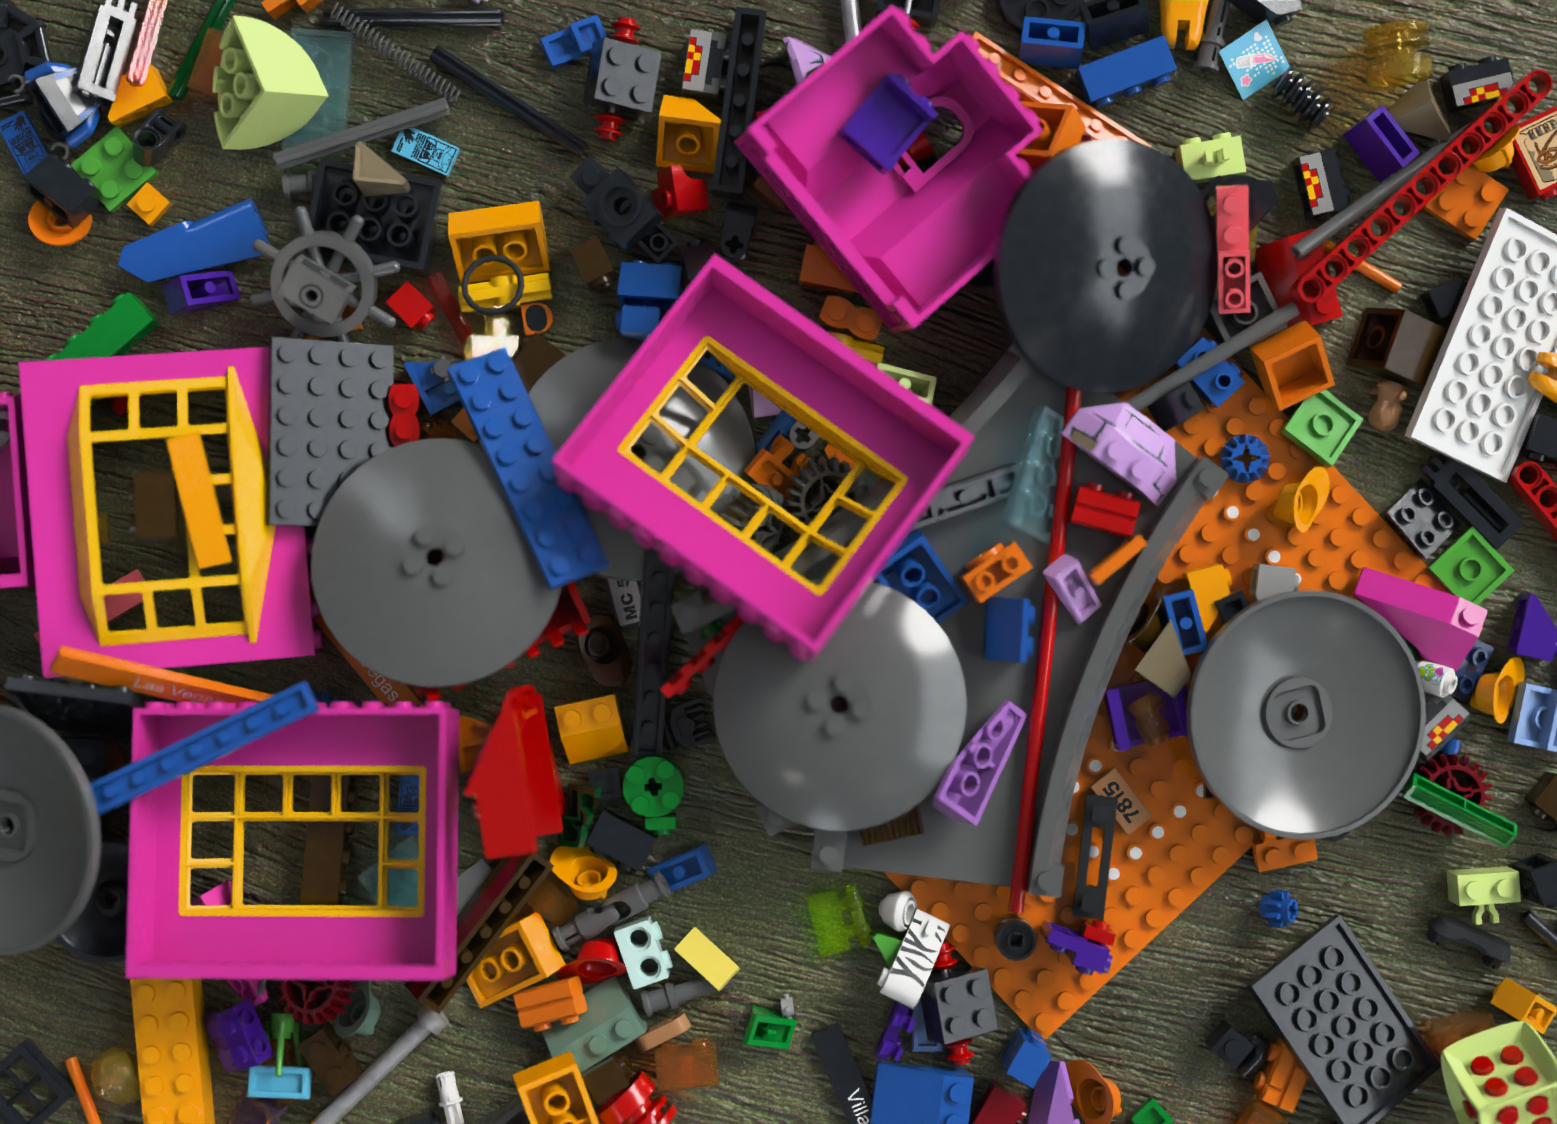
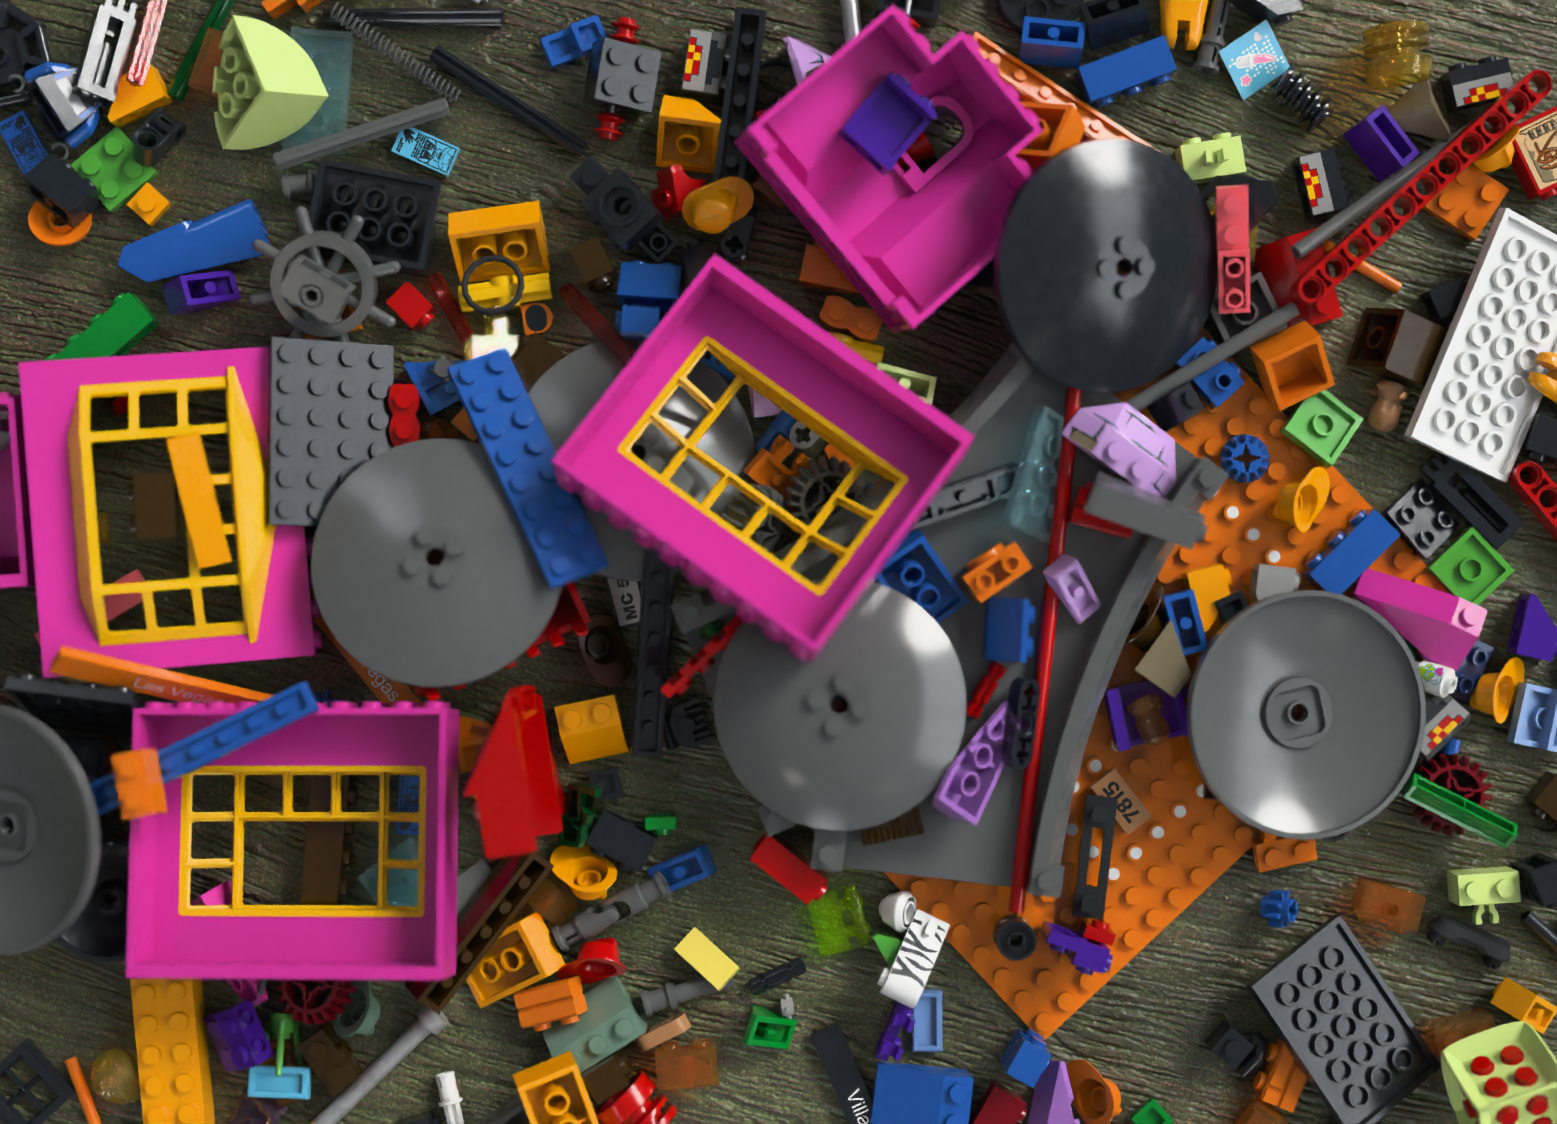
dark tan slope [353,141,411,196] -> none
light aqua brick [614,915,673,990] -> none
green brick [623,754,685,817] -> none
brick [920,941,998,1065] -> none
orange tile [1086,534,1148,585] -> none
none -> orange brick [112,749,168,820]
none -> clear red axle [559,283,636,367]
none -> light orange piece [682,176,754,234]
none -> red brick [749,831,828,905]
none -> black axle [749,957,807,995]
none -> red axle [966,661,1006,719]
none -> black beam [1001,677,1040,769]
none -> dark grey slope [1084,471,1208,550]
none -> blue brick [1303,509,1401,595]
none -> clear orange brick [1350,877,1426,934]

